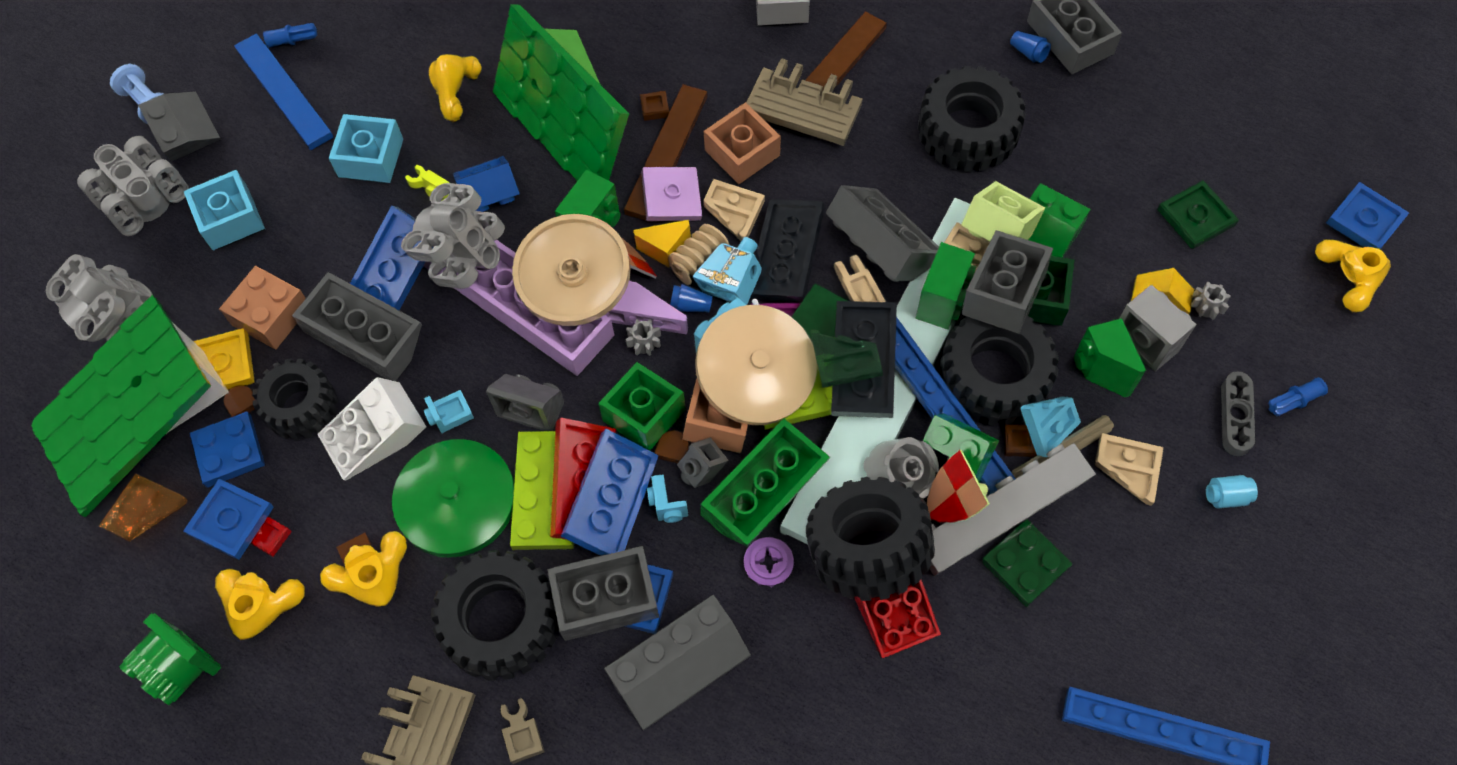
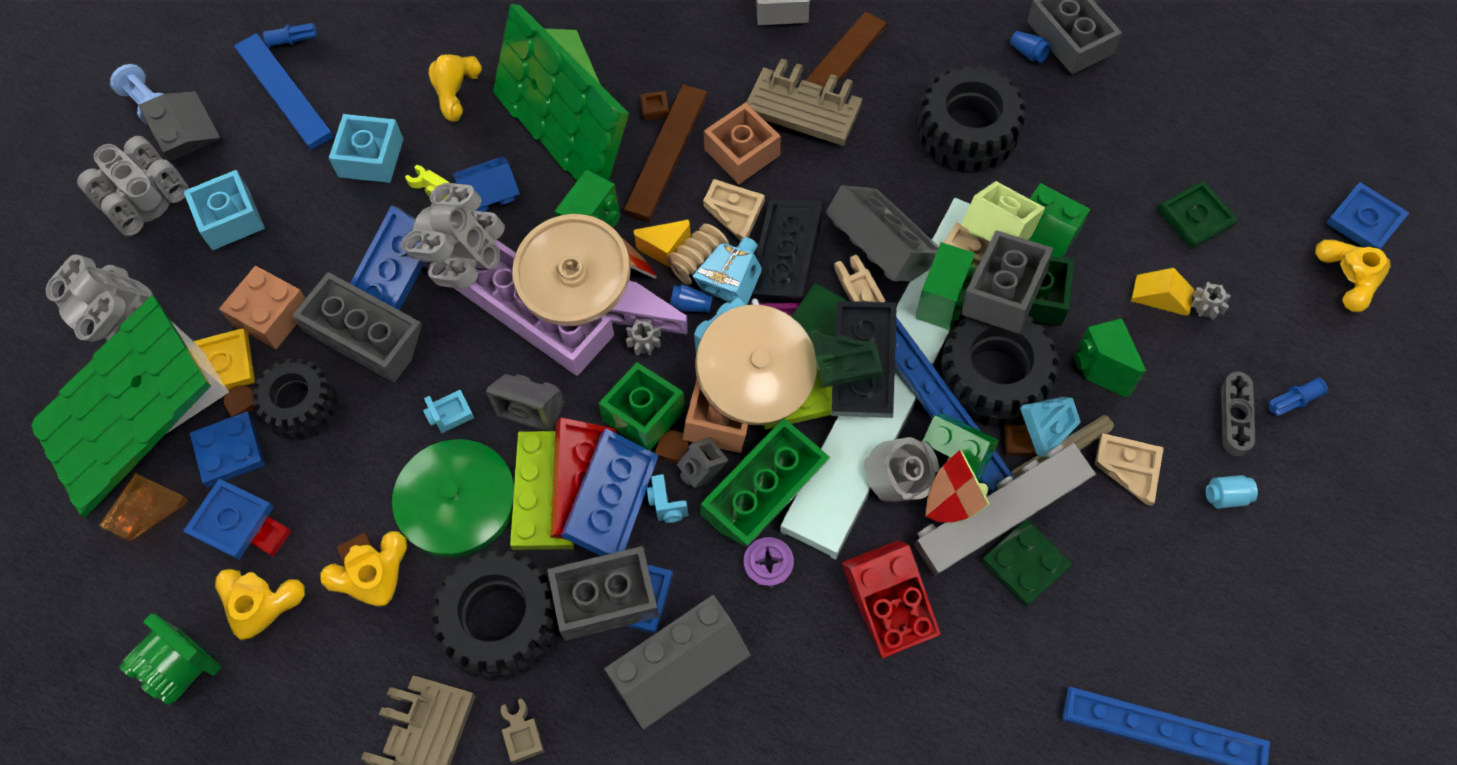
white slope [317,377,426,480] -> none
lavender plate [641,167,702,221] -> none
black tyre [806,477,935,601] -> none
light grey brick [1119,285,1197,372] -> none

